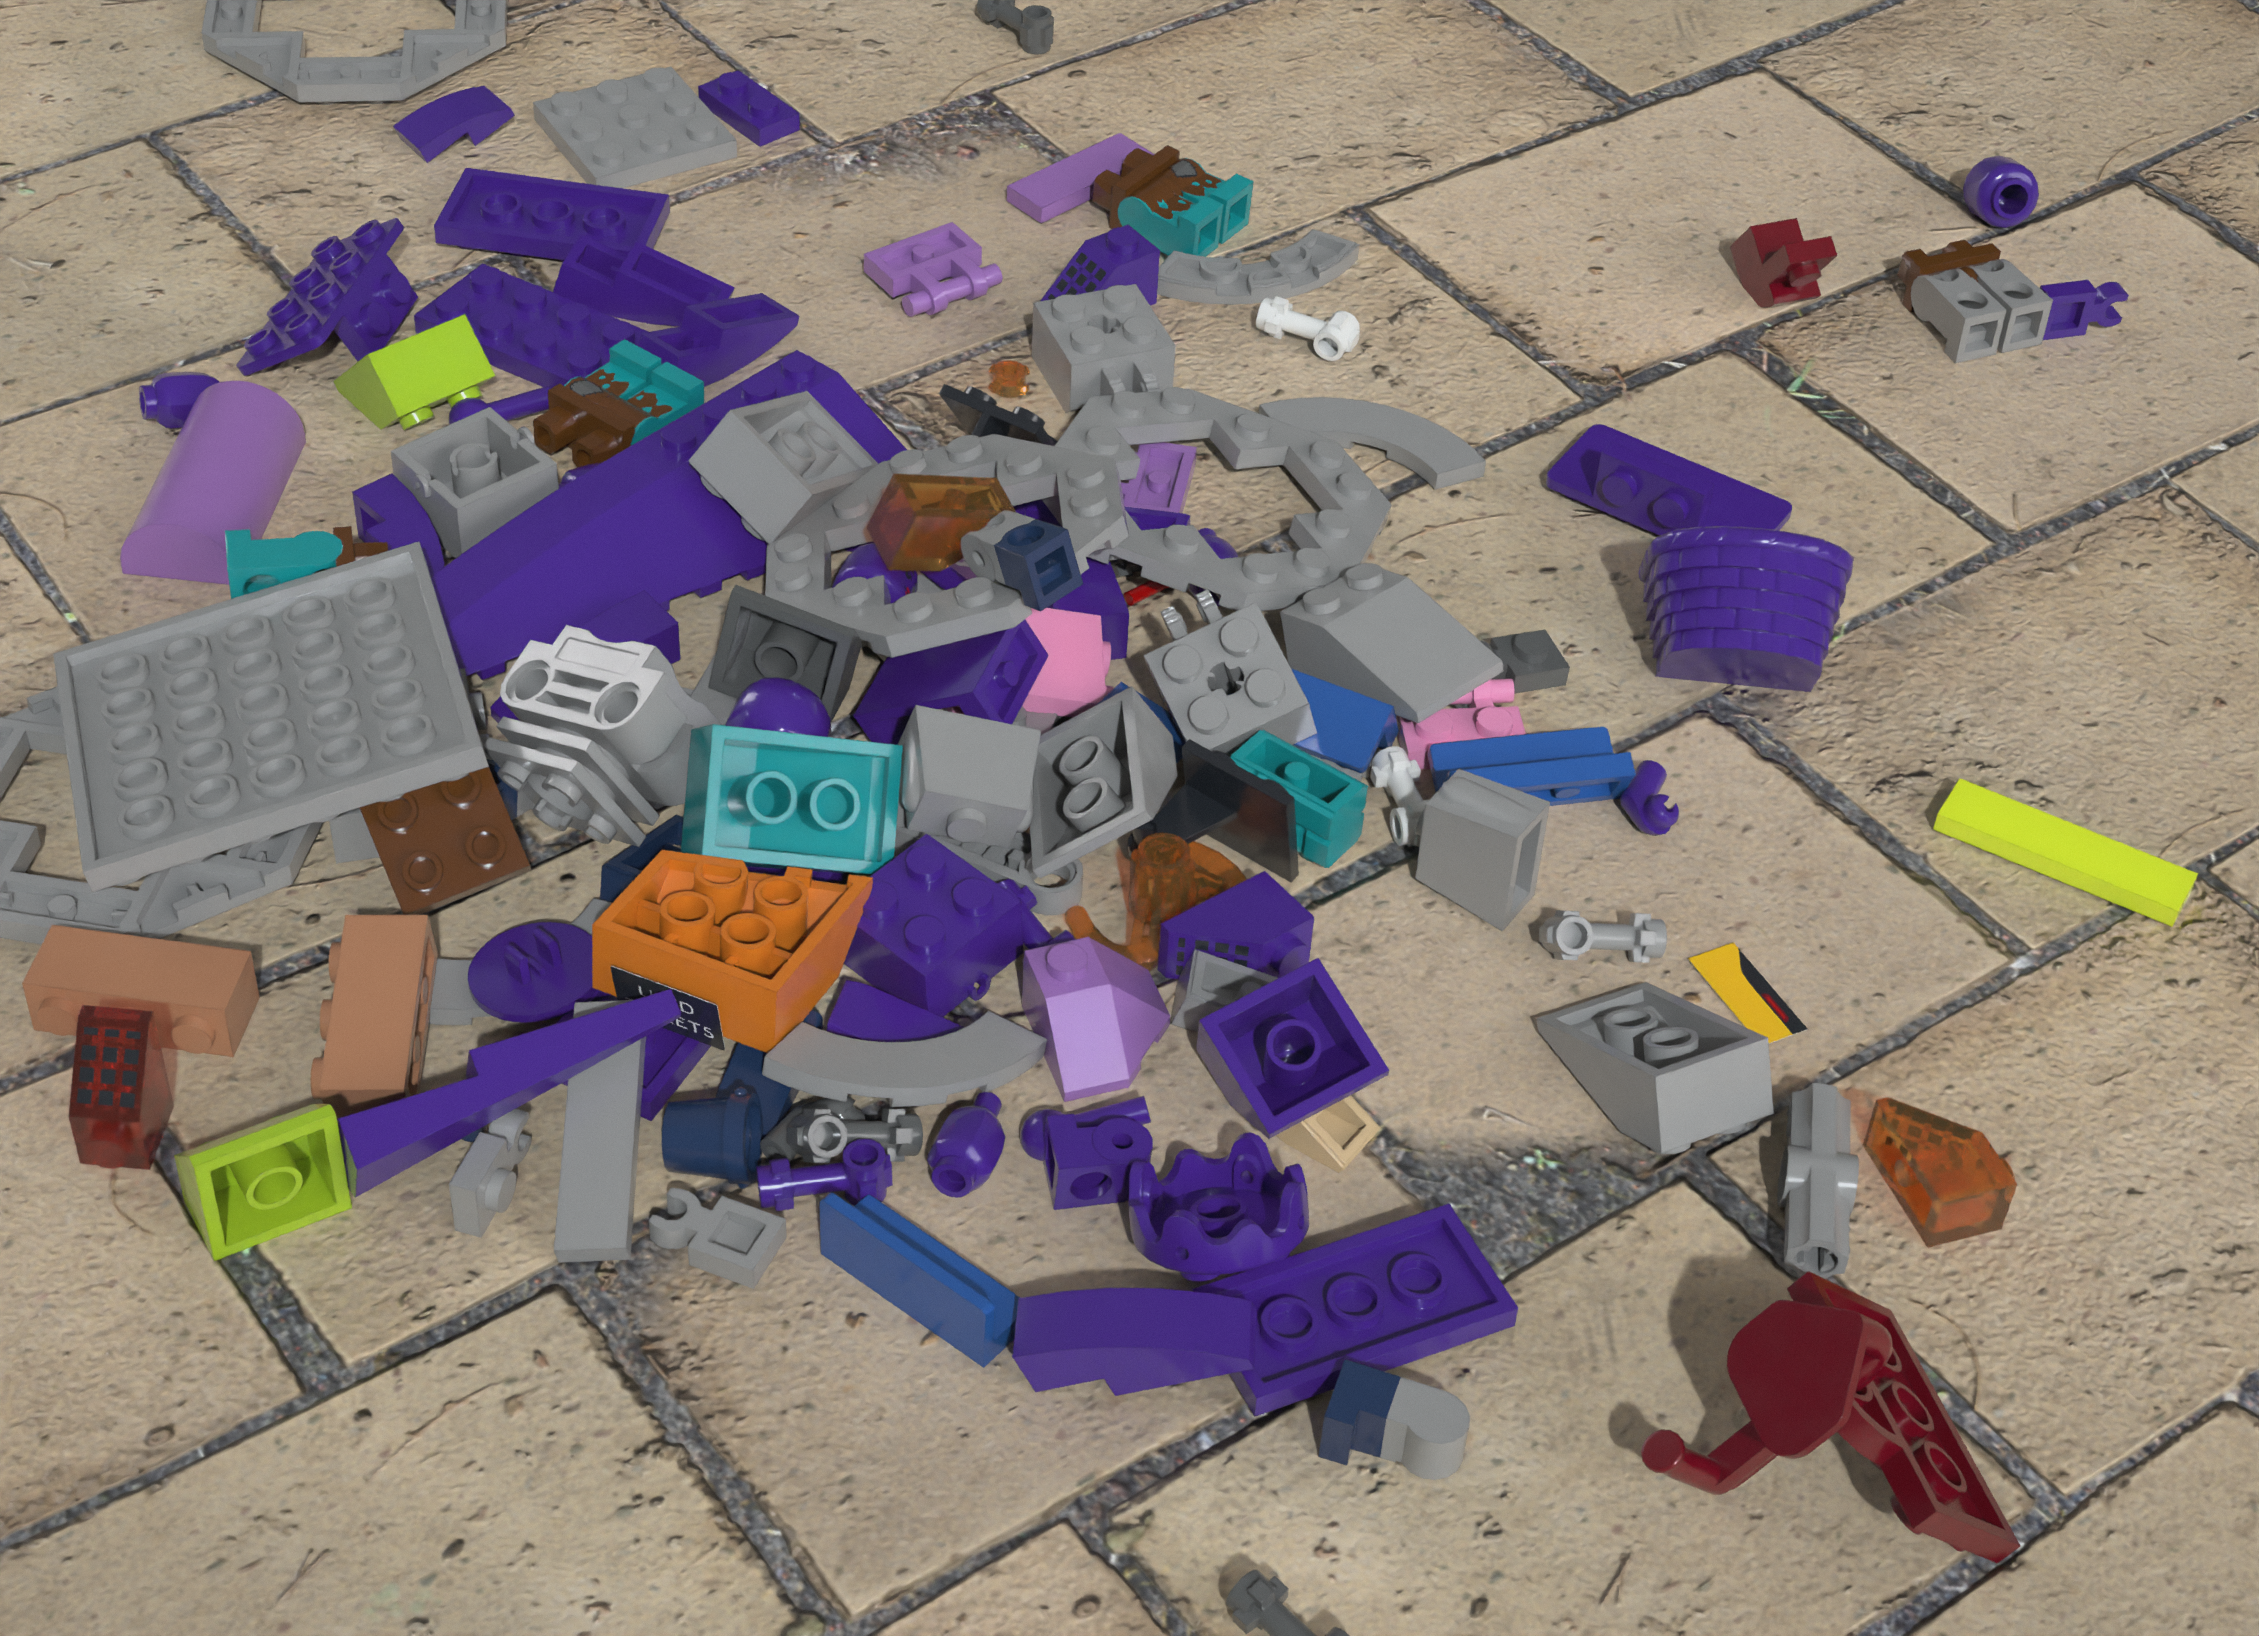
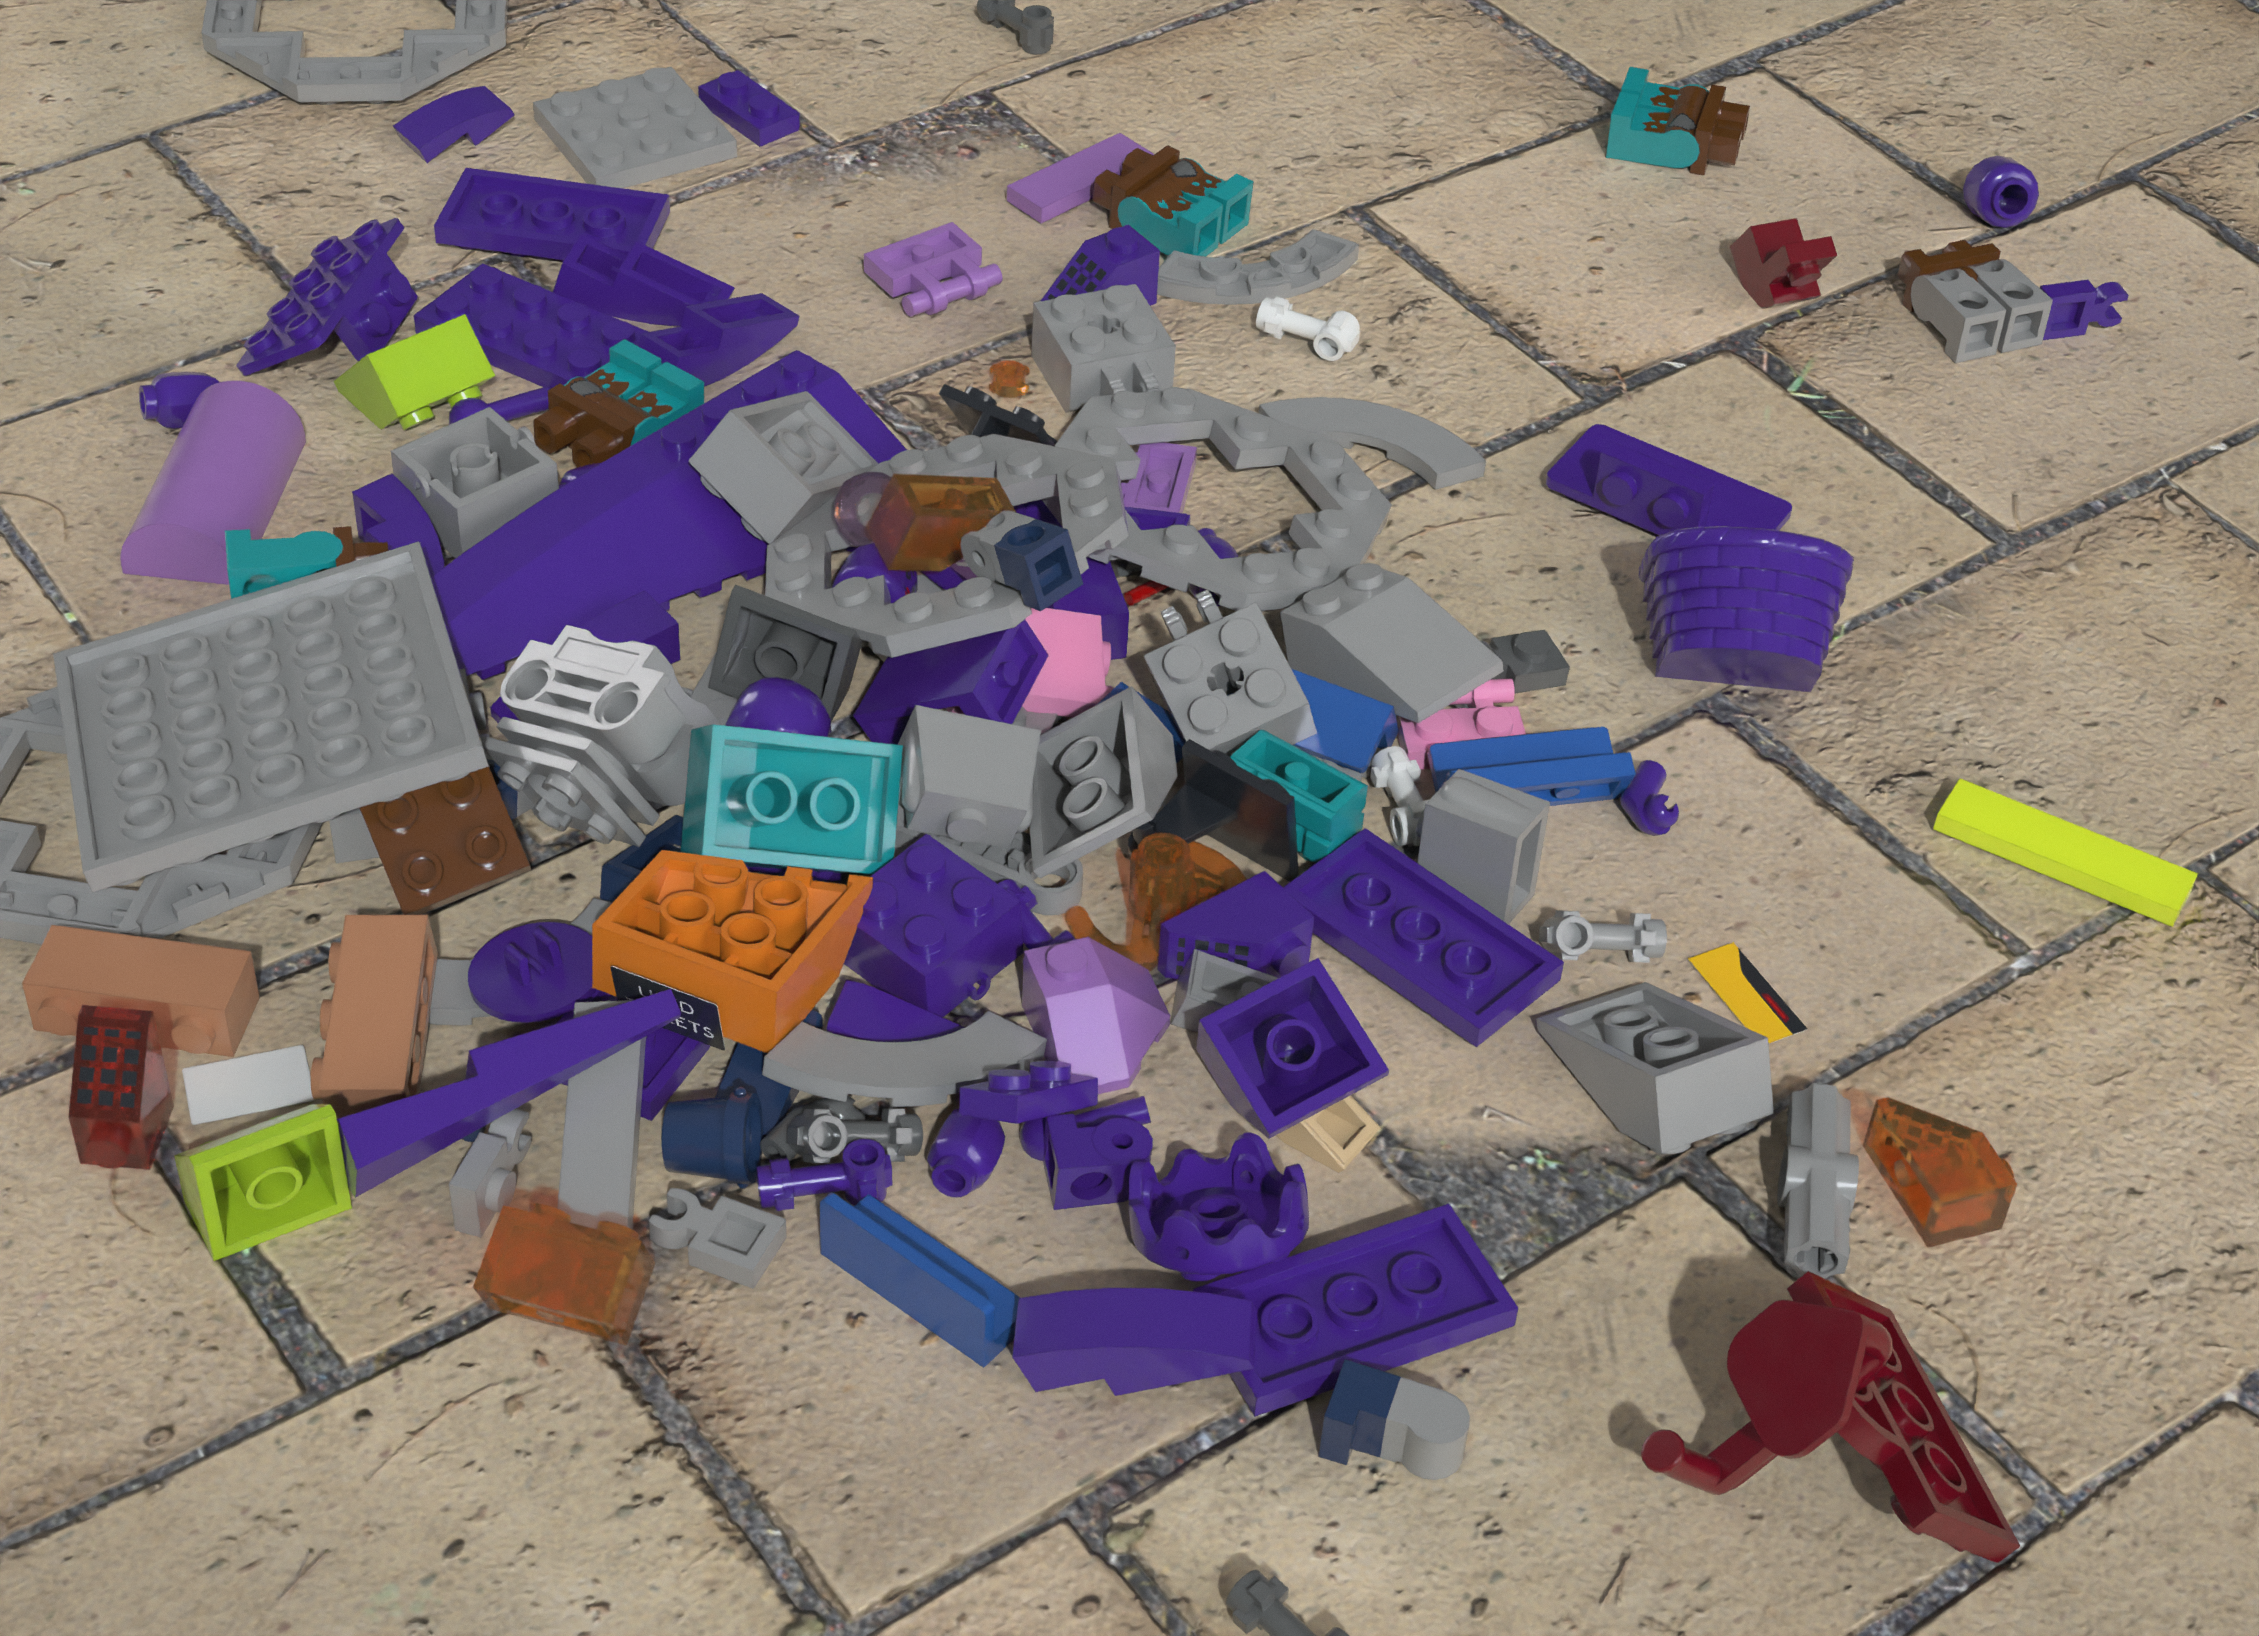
none -> white sticker [182,1045,314,1125]
none -> clear orange brick [473,1203,656,1346]
none -> clear purple piece [834,471,912,547]
none -> dark purple plate [959,1061,1098,1124]
none -> dark purple plate [1283,828,1564,1047]
none -> hips [1606,67,1750,175]

